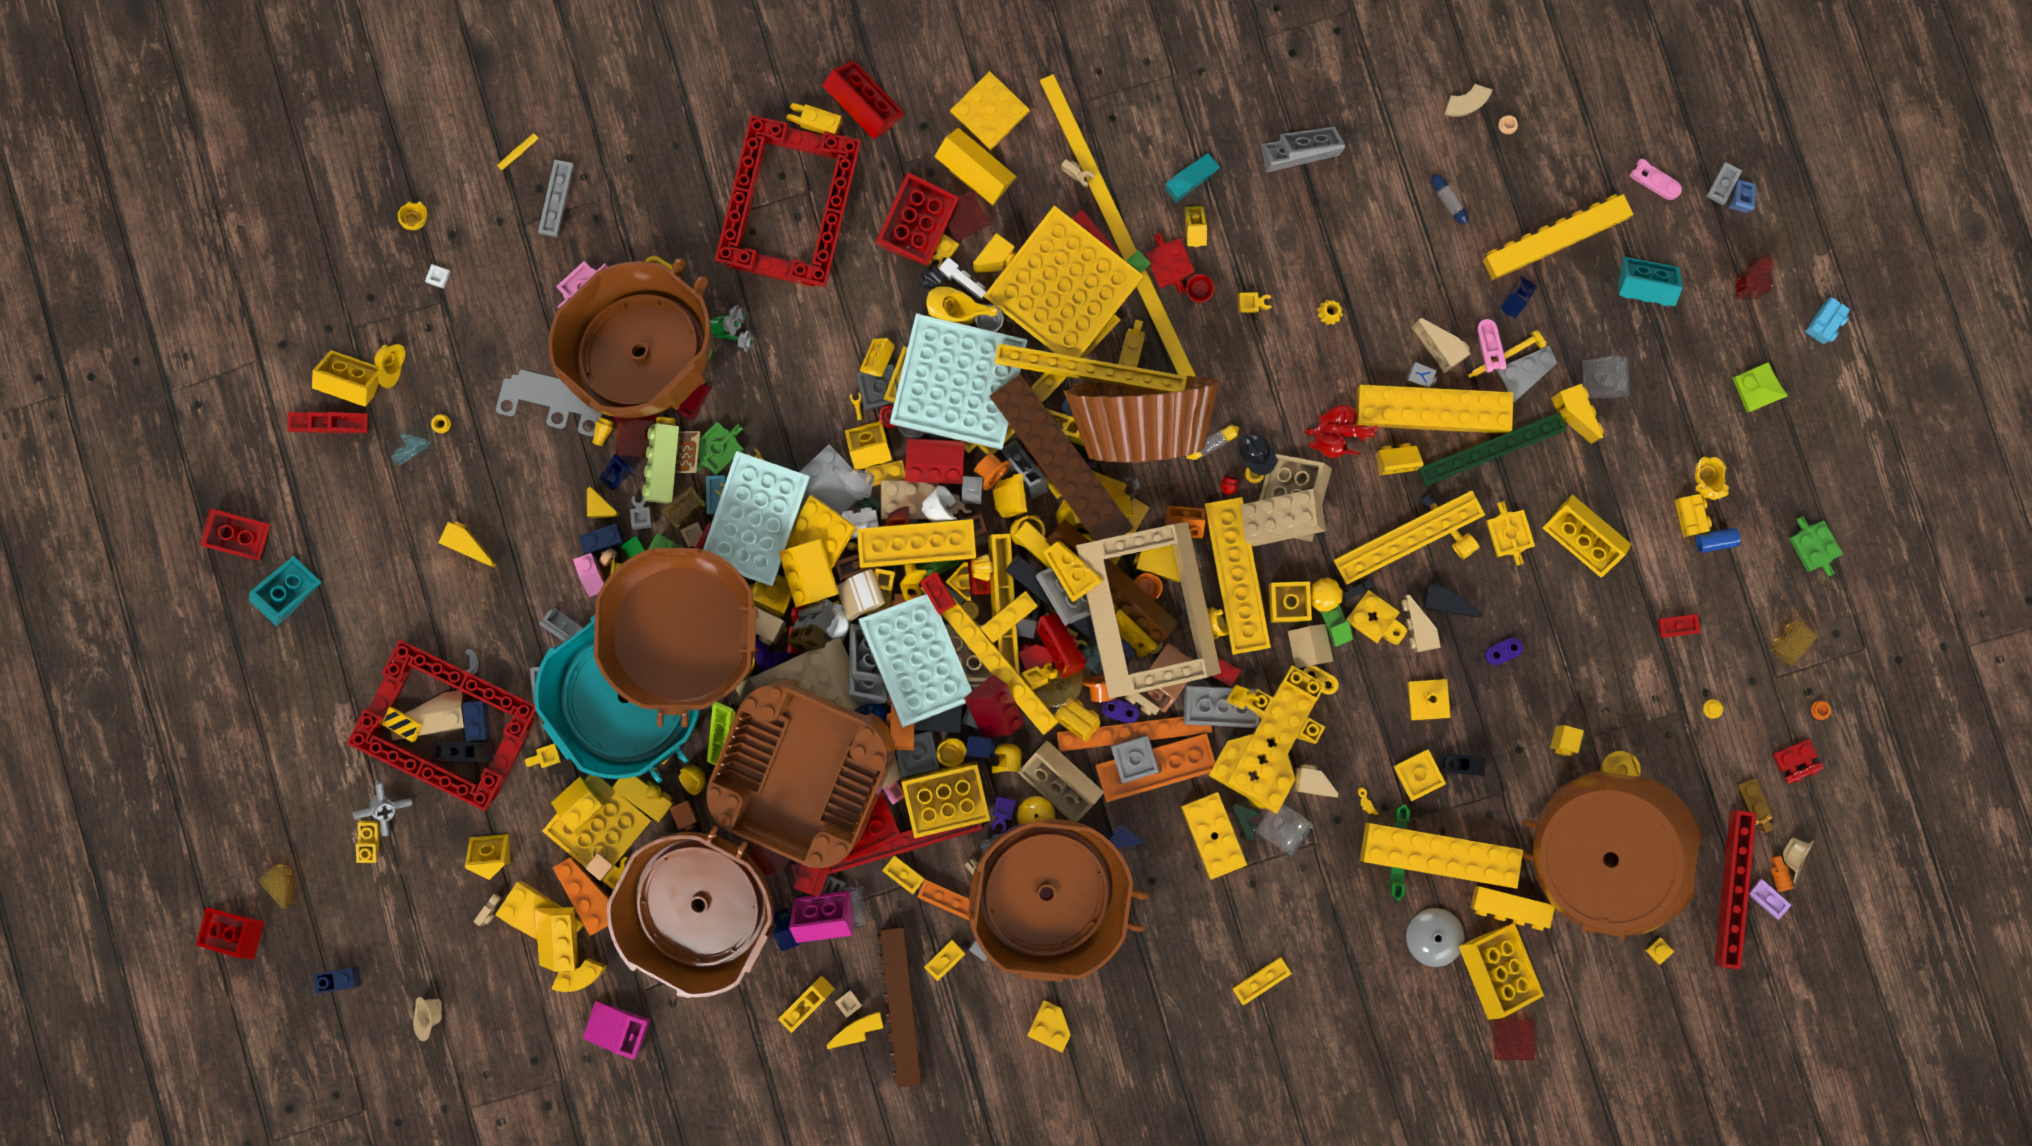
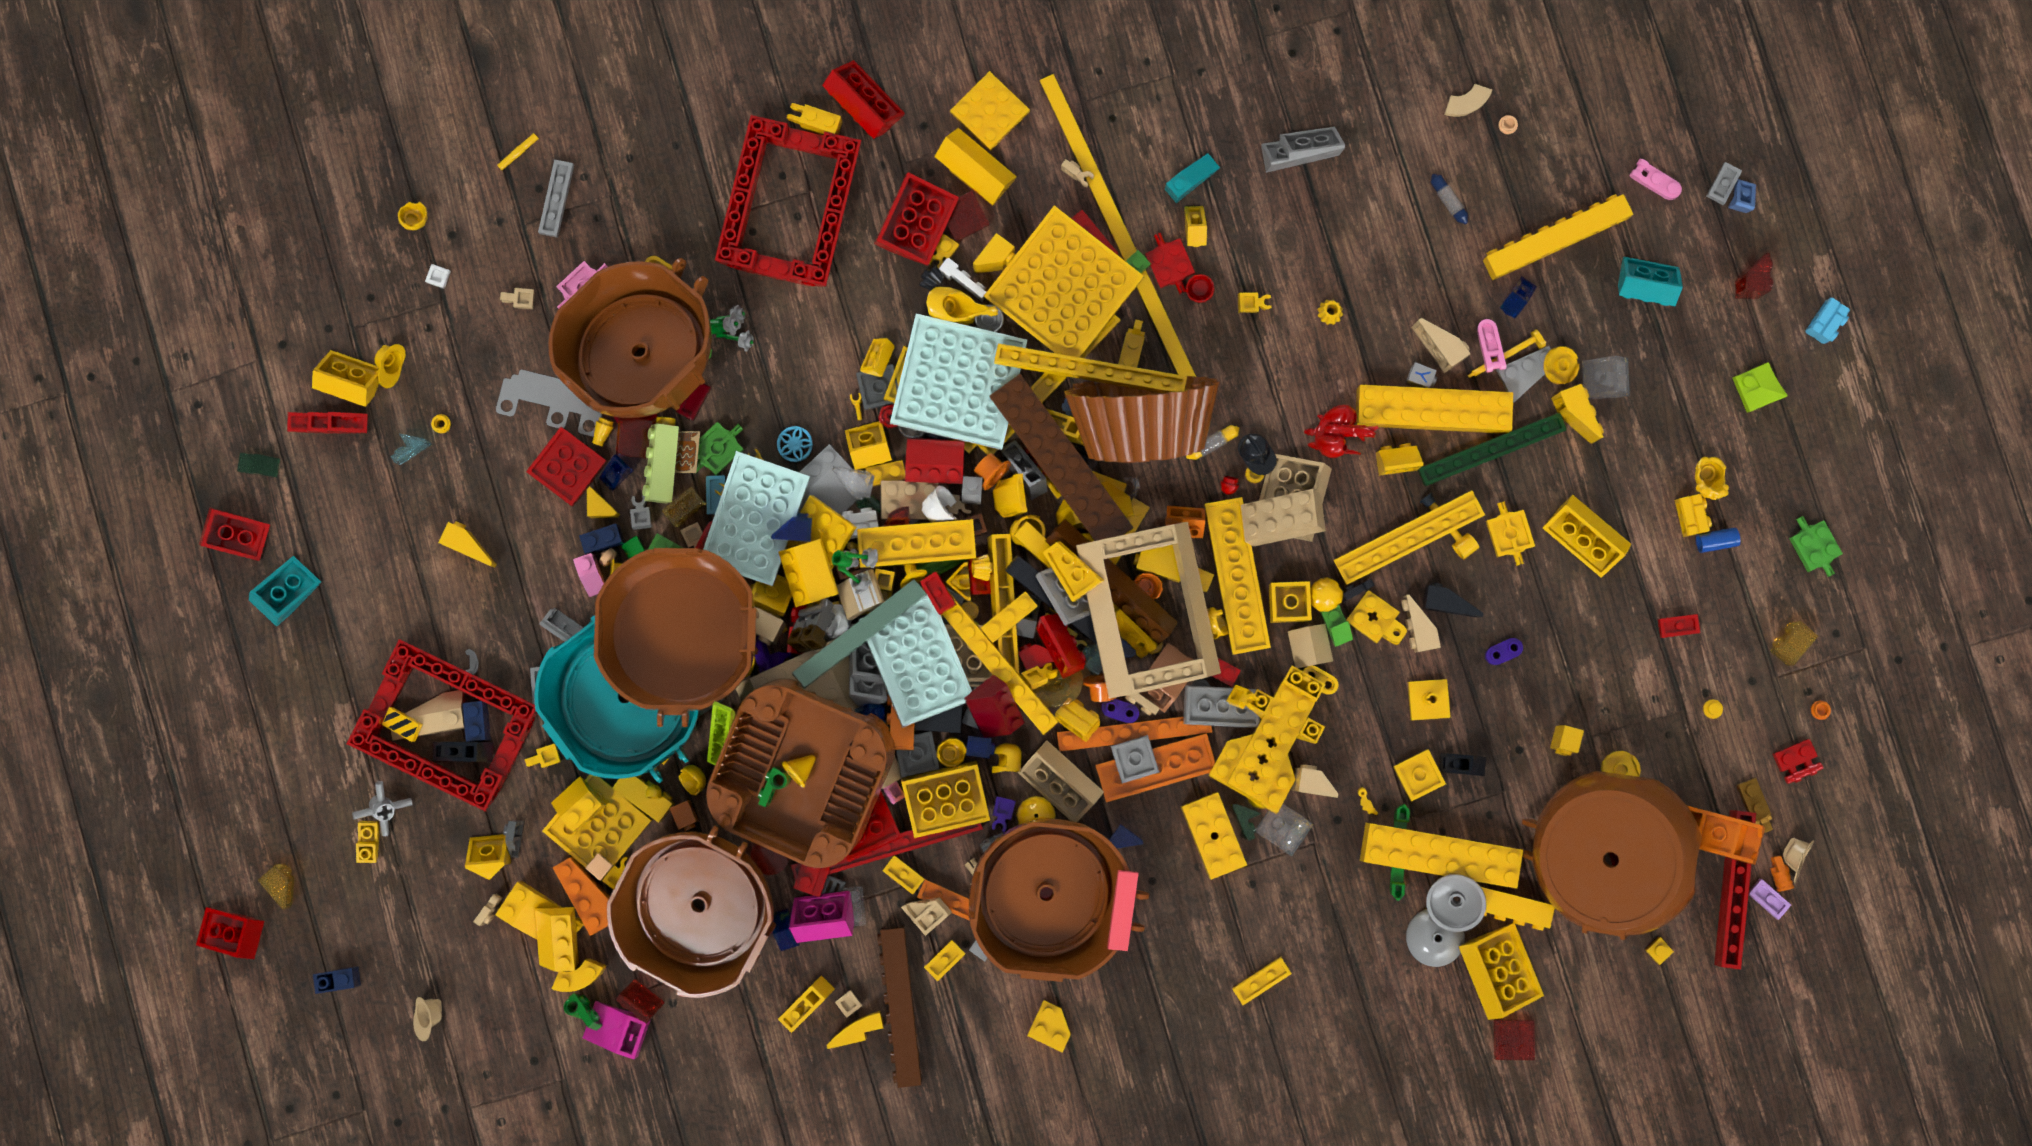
none -> clear green slope [237,453,280,478]
none -> tan plate [500,288,535,310]
none -> dark grey wing [503,820,525,858]
none -> red plate [526,427,608,507]
none -> green plate [564,993,602,1031]
none -> clear red plate [616,979,665,1024]
none -> green plate [758,766,791,807]
none -> clear blue slope [771,513,812,542]
none -> medium azure wheel [777,426,813,462]
none -> yellow hat [782,755,816,788]
none -> sand green tile [792,579,927,689]
none -> plant [832,548,878,594]
none -> tan wing [901,897,952,936]
none -> coral tile [1107,870,1138,951]
none -> yellow plate [1198,568,1214,593]
none -> light grey dish [1426,874,1486,932]
none -> yellow tile [1544,346,1579,384]
none -> orange piece [1687,806,1765,865]

